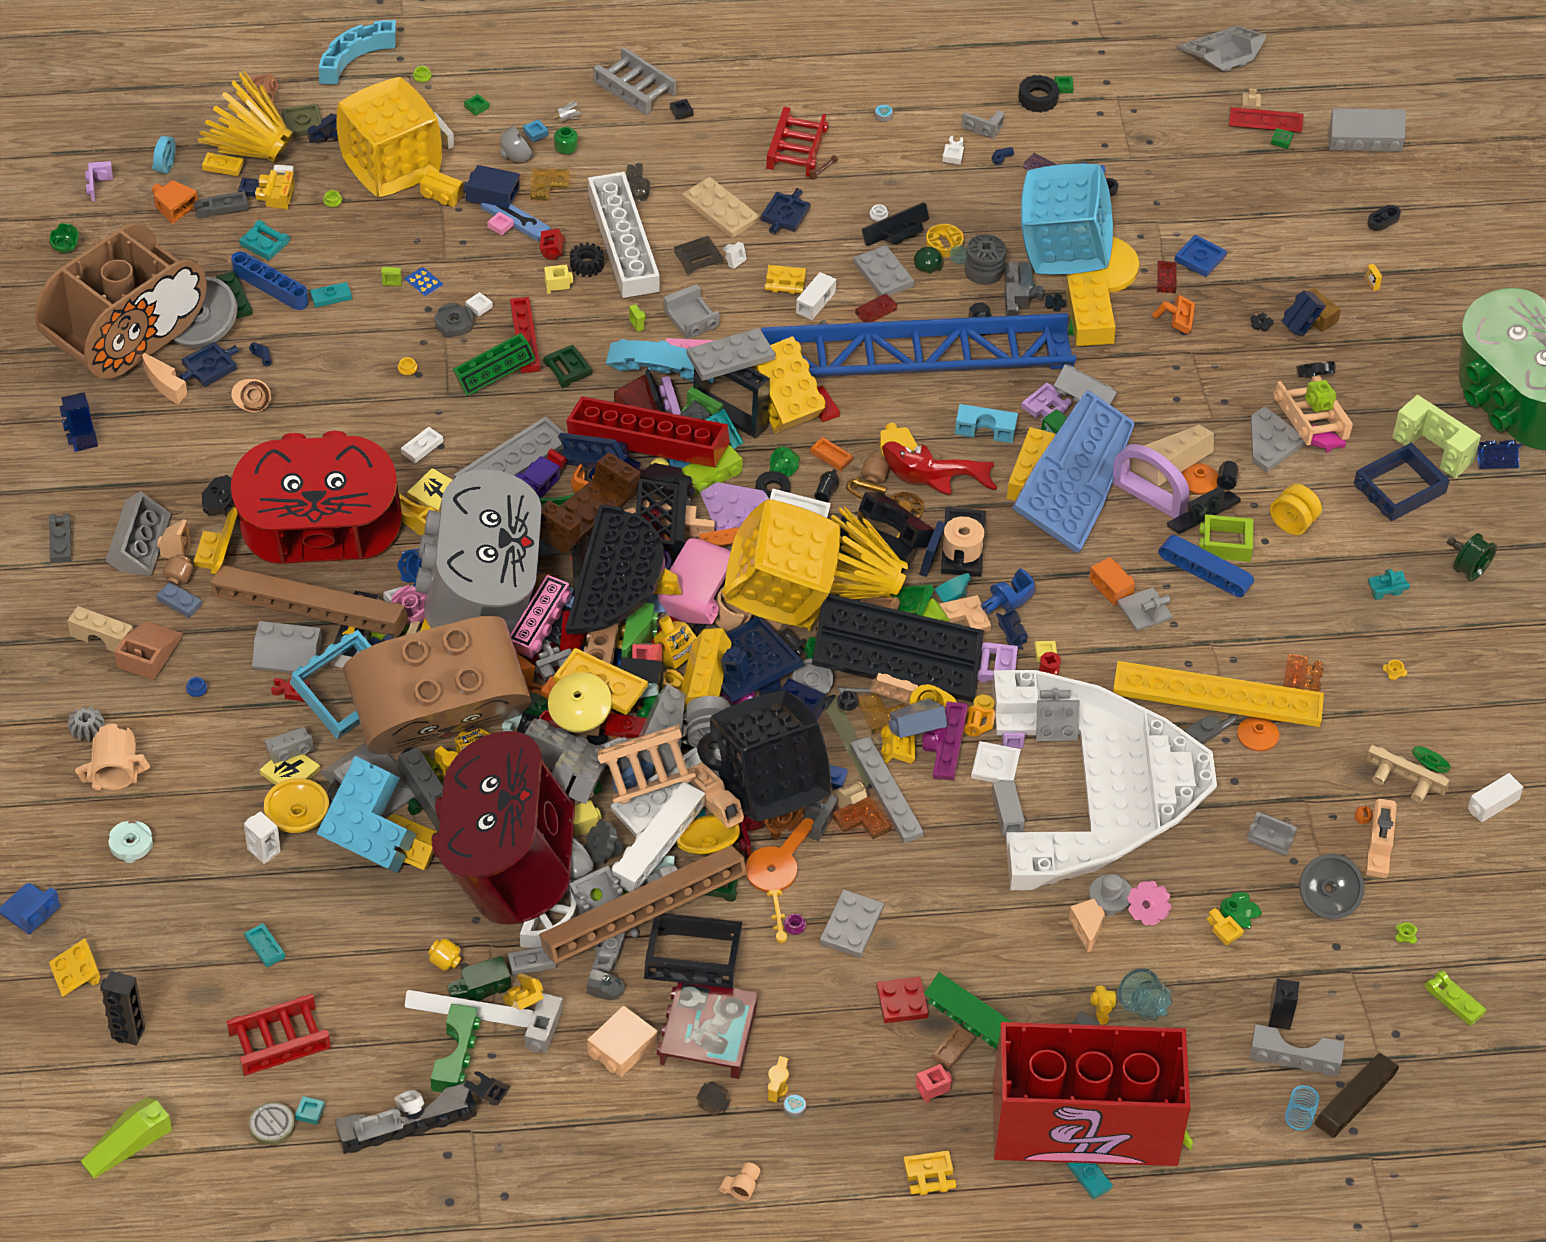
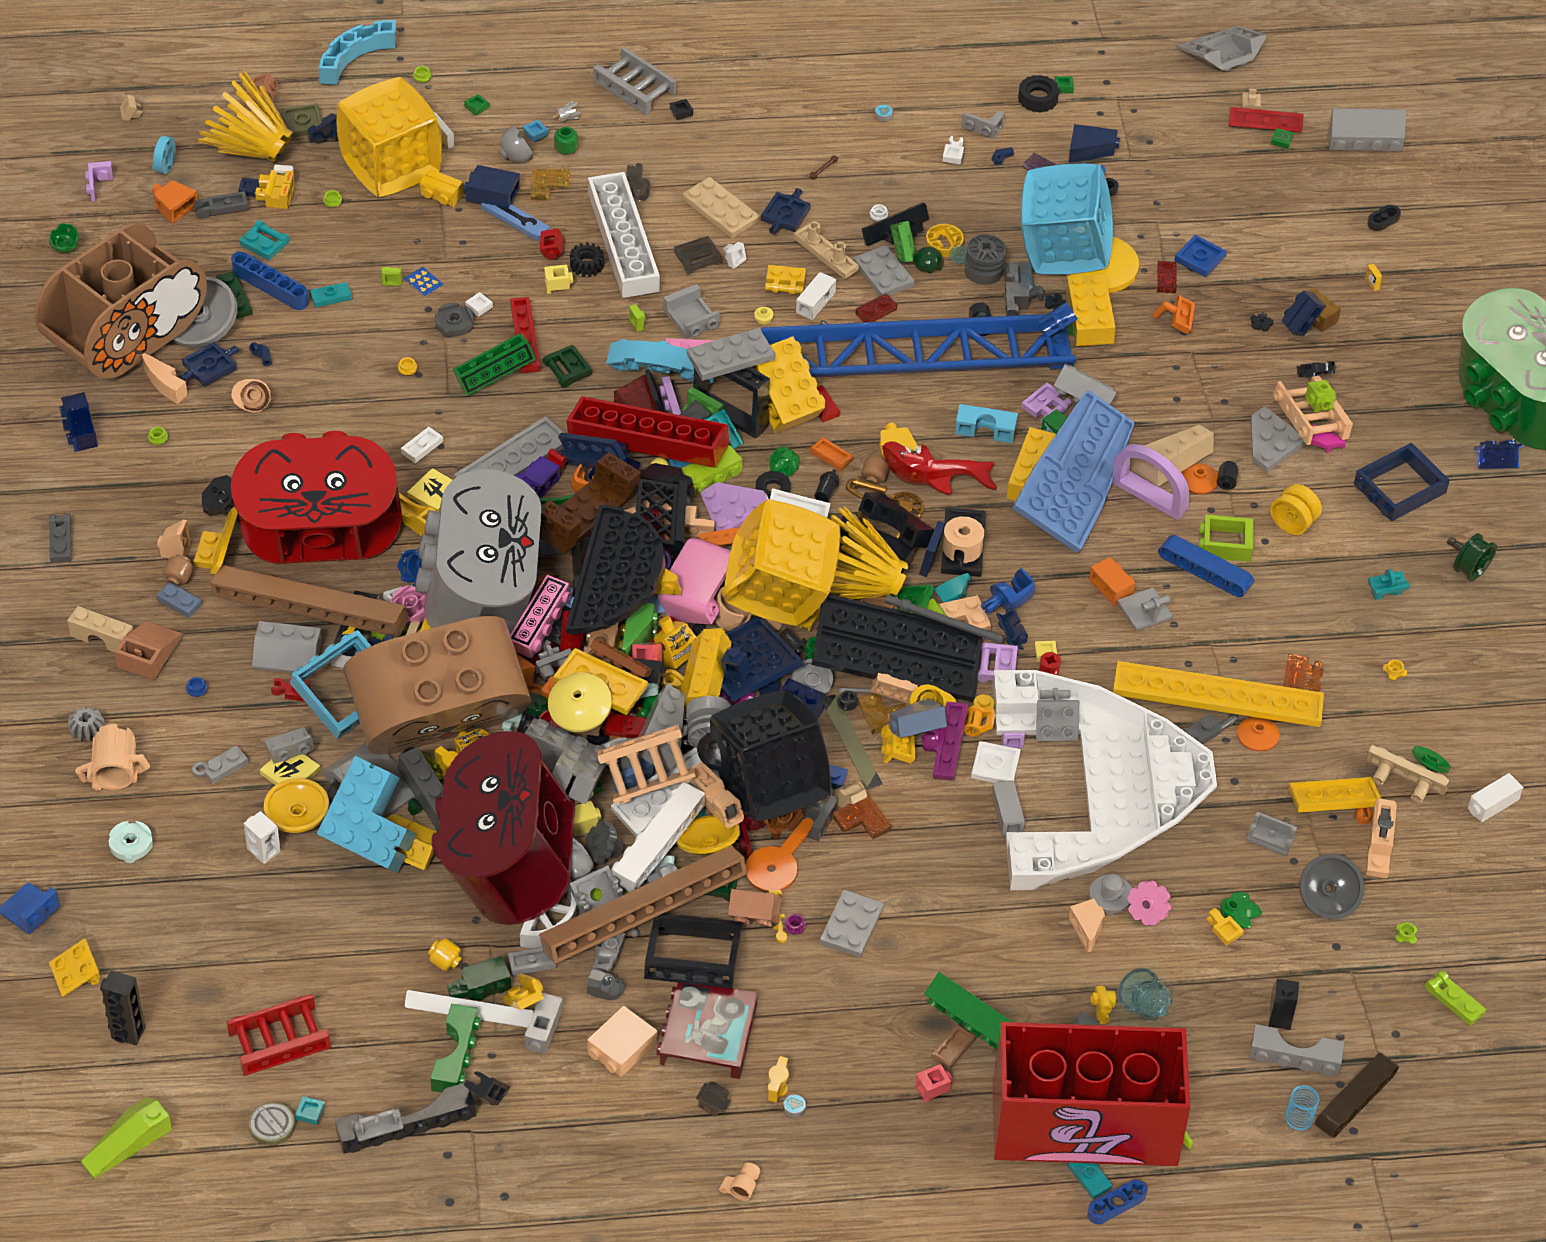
light grey slope [106,491,171,576] -> none
yellow plate [202,152,244,176] -> none
teal plate [244,923,286,968] -> none
white plate [394,1090,424,1114] -> none
bright pink plate [487,212,514,235] -> none
red fence [766,107,829,177] -> none
light grey plate [850,736,924,843] -> none
plate [876,977,928,1024] -> none
yellow plate [903,1150,956,1196] -> none
black bracket [1167,487,1241,534] -> none
yellowish green plate [1392,395,1481,479] -> none
none -> tan tile [120,95,142,122]
none -> lime plate [148,426,168,445]
none -> light grey hinge [192,746,249,784]
none -> dark orange plate [590,639,653,678]
none -> nougat brick [728,889,782,927]
none -> light yellow plate [754,307,773,325]
none -> tan plate [793,221,859,279]
none -> dark grey bar [884,595,1004,644]
none -> bright green bracket [890,221,916,262]
none -> blue hips [1038,302,1077,337]
none -> dark blue slope [1068,124,1120,163]
none -> blue beam [1087,1180,1147,1224]
none -> yellow tile [1288,777,1382,813]

